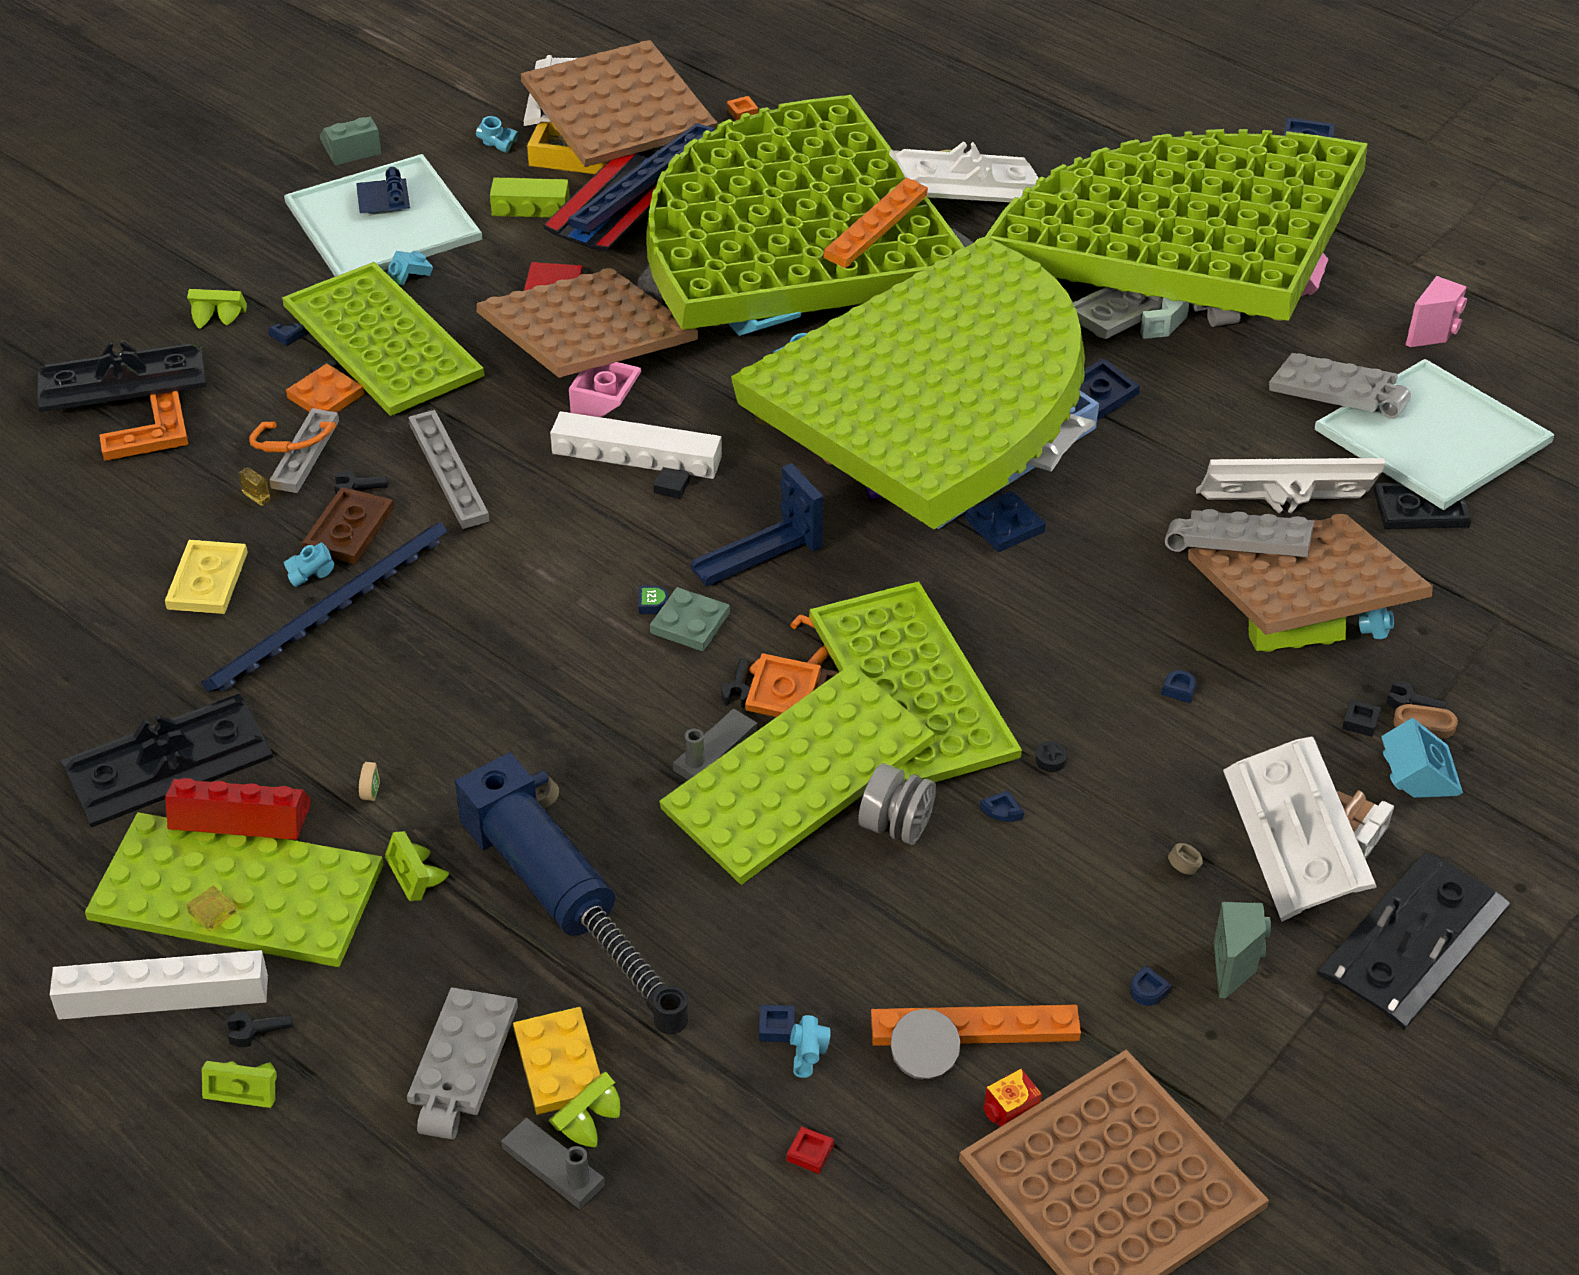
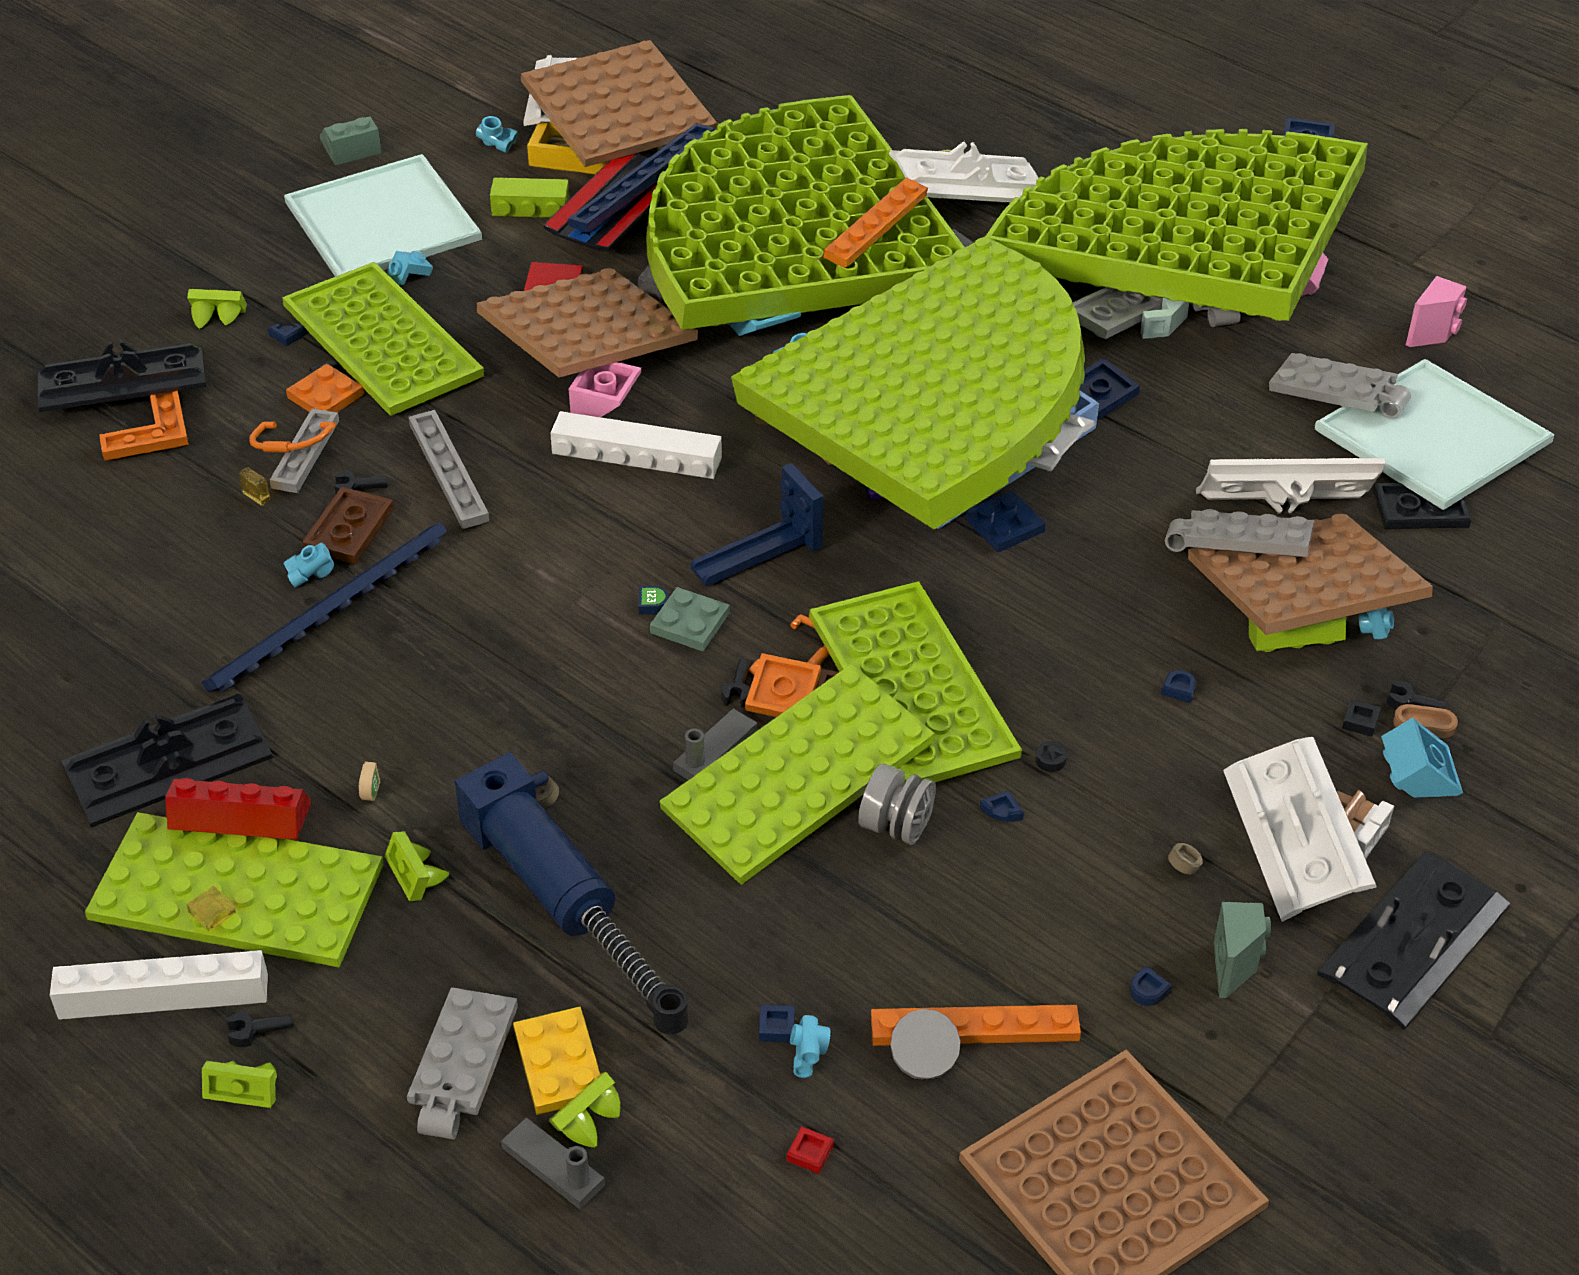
light yellow plate [165,540,248,614] -> none
dark blue hinge [356,167,410,213] -> none
black tile [653,467,690,499] -> none
orange tile [727,96,758,121] -> none
brick [983,1069,1042,1127] -> none

